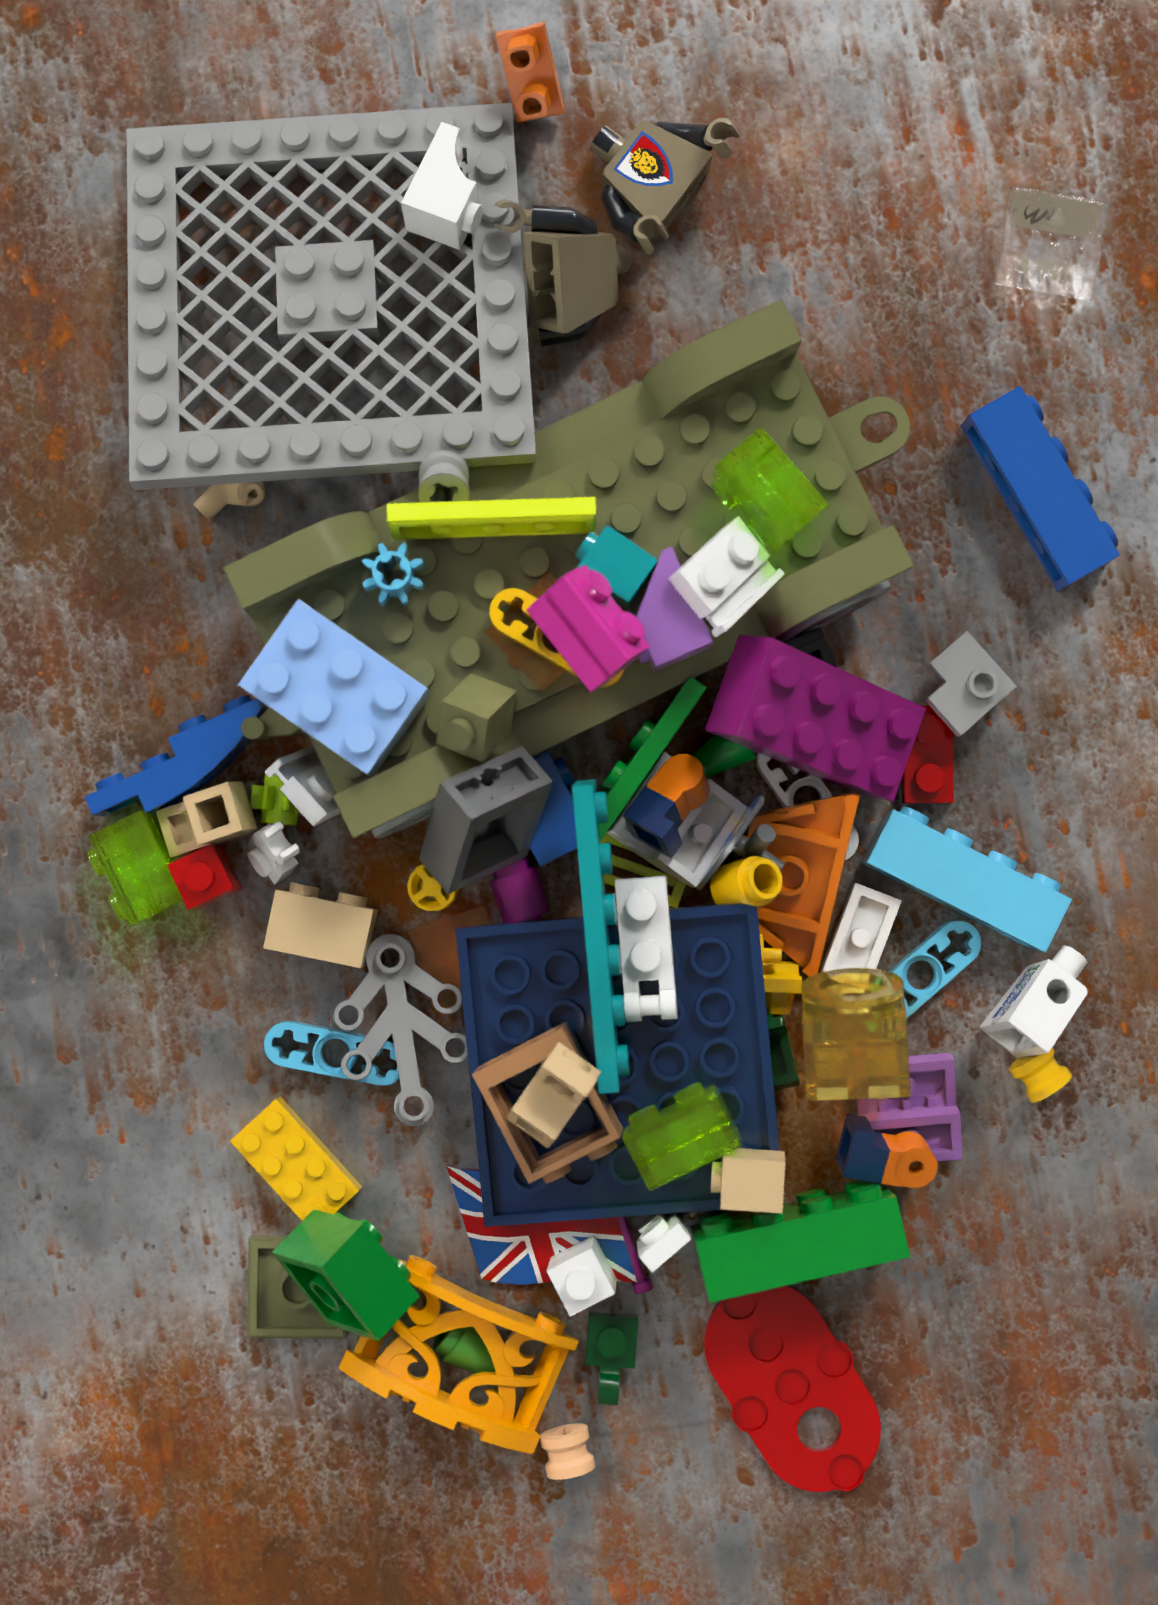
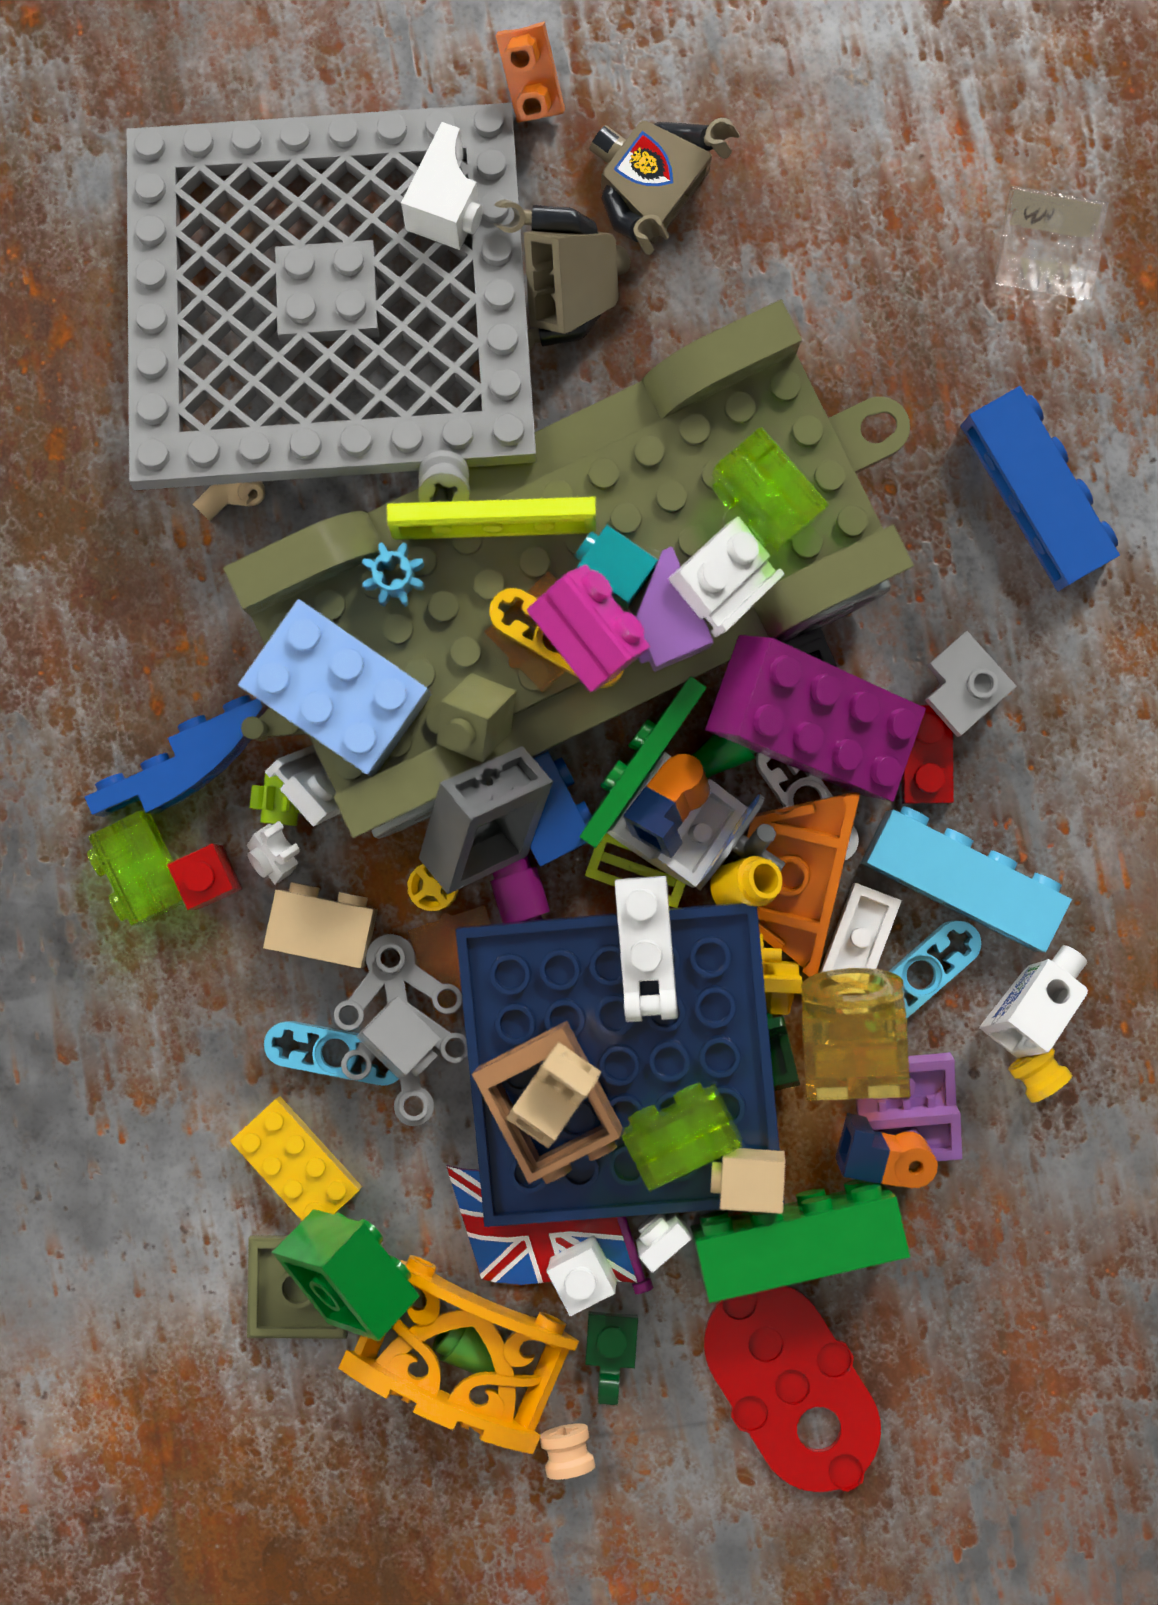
tan brick [156,781,258,858] -> none
teal plate [572,779,630,1094] -> none
none -> light grey brick [356,996,441,1078]

